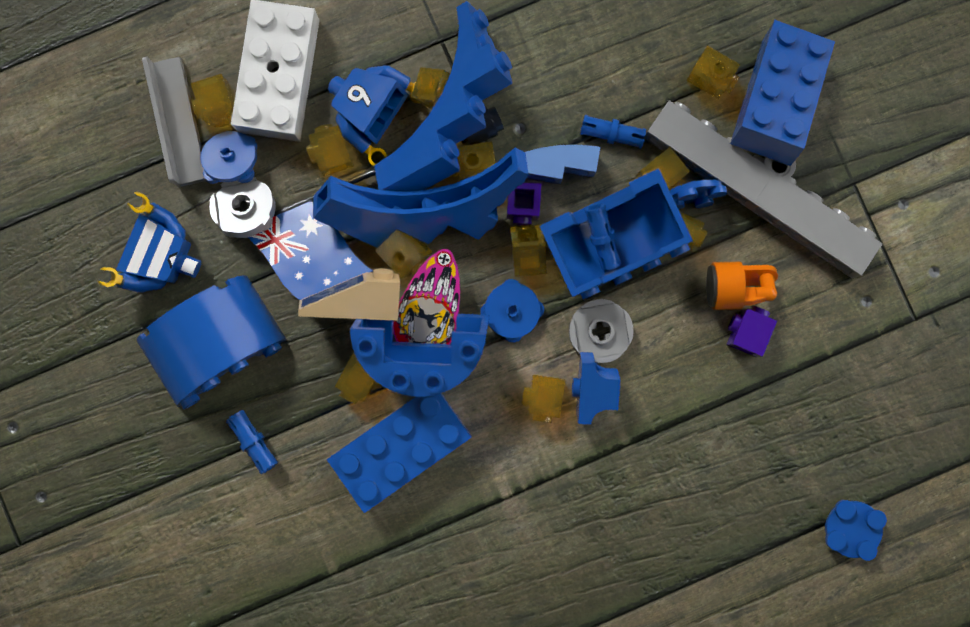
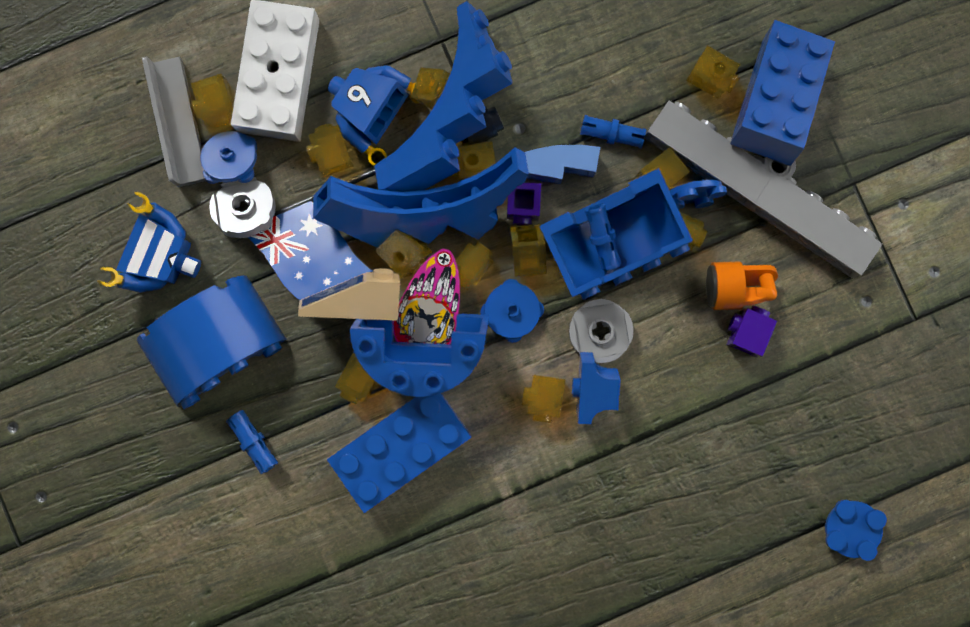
none -> clear yellow brick [456,242,494,290]

